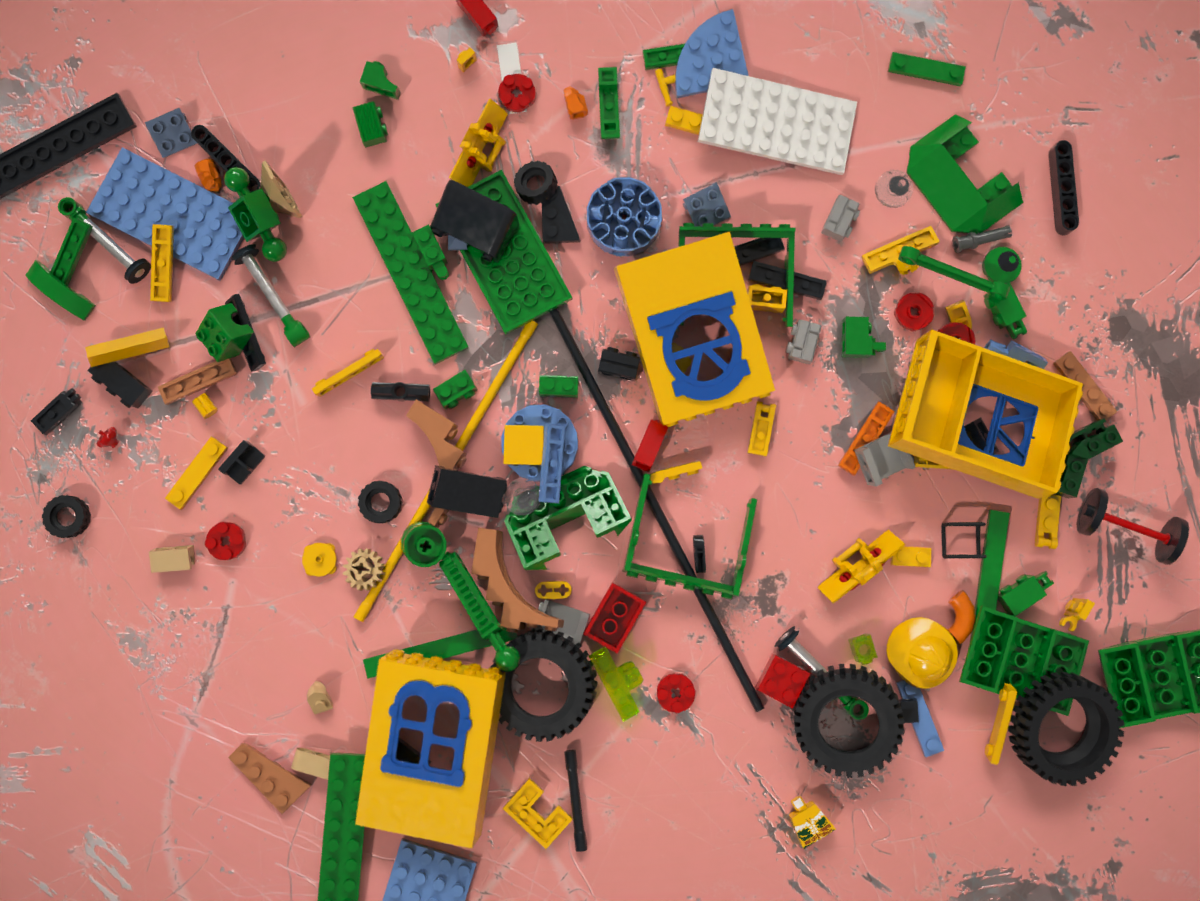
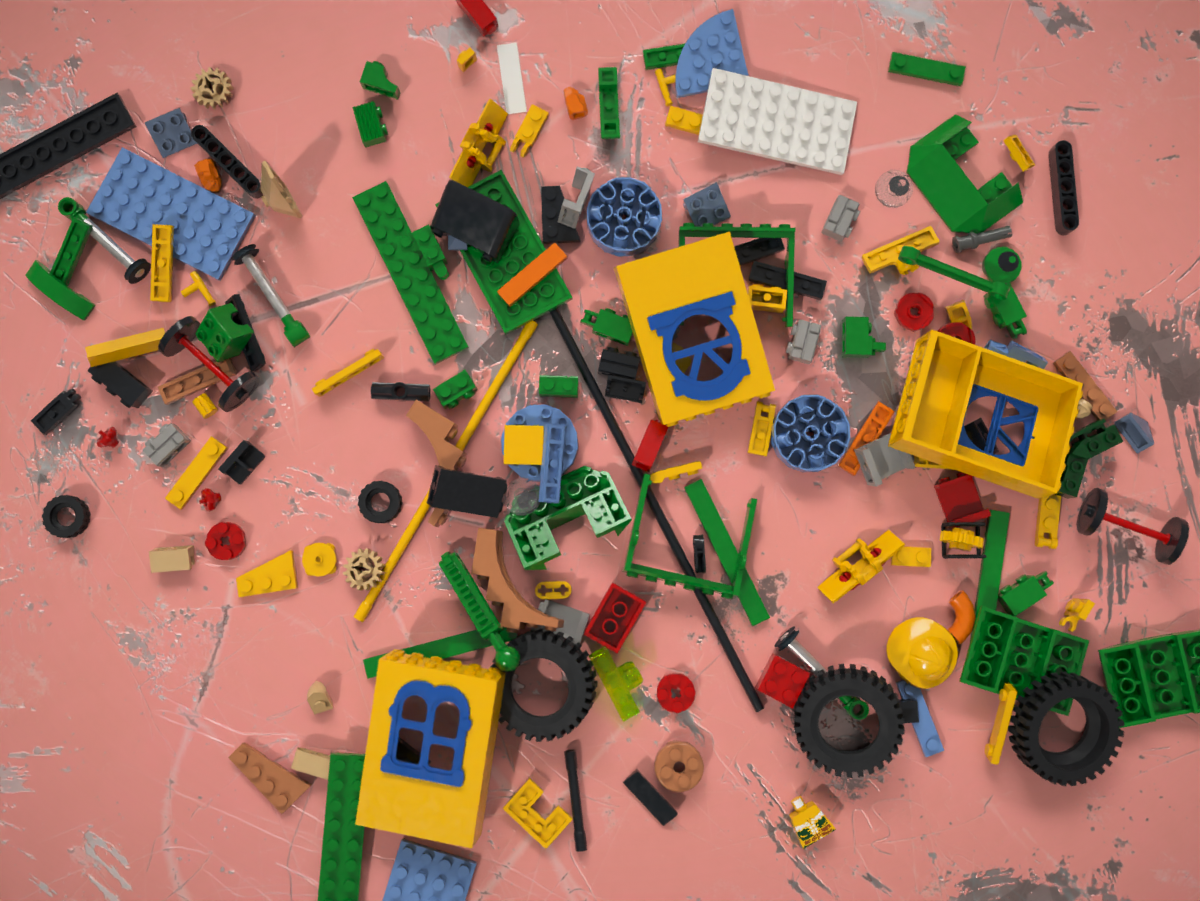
green brick [224,167,287,262] -> none
green wheel [401,522,447,567] -> none
red plate [498,74,536,113] -> none
black tyre [514,161,558,205] -> none
clear neon green brick [848,633,878,665] -> none
none -> light grey brick [143,423,191,467]
none -> black piece [158,316,260,412]
none -> yellow piece [180,271,216,306]
none -> tan gear [191,67,234,110]
none -> red piece [199,488,221,512]
none -> yellow wing [236,550,298,597]
none -> orange tile [497,243,568,307]
none -> yellow hinge [510,104,549,158]
none -> light grey panel [558,166,595,228]
none -> green brick [580,308,633,346]
none -> black hinge [605,375,646,404]
none -> black slope [623,769,678,826]
none -> nougat plate [654,740,704,792]
none -> green tile [684,479,770,626]
none -> medium blue brick [771,395,850,472]
none -> red panel [934,472,991,529]
none -> yellow gear [940,528,984,552]
none -> yellow plate [1003,135,1035,172]
none -> tan plate [1076,399,1093,419]
none -> sand blue slope [1114,413,1154,454]

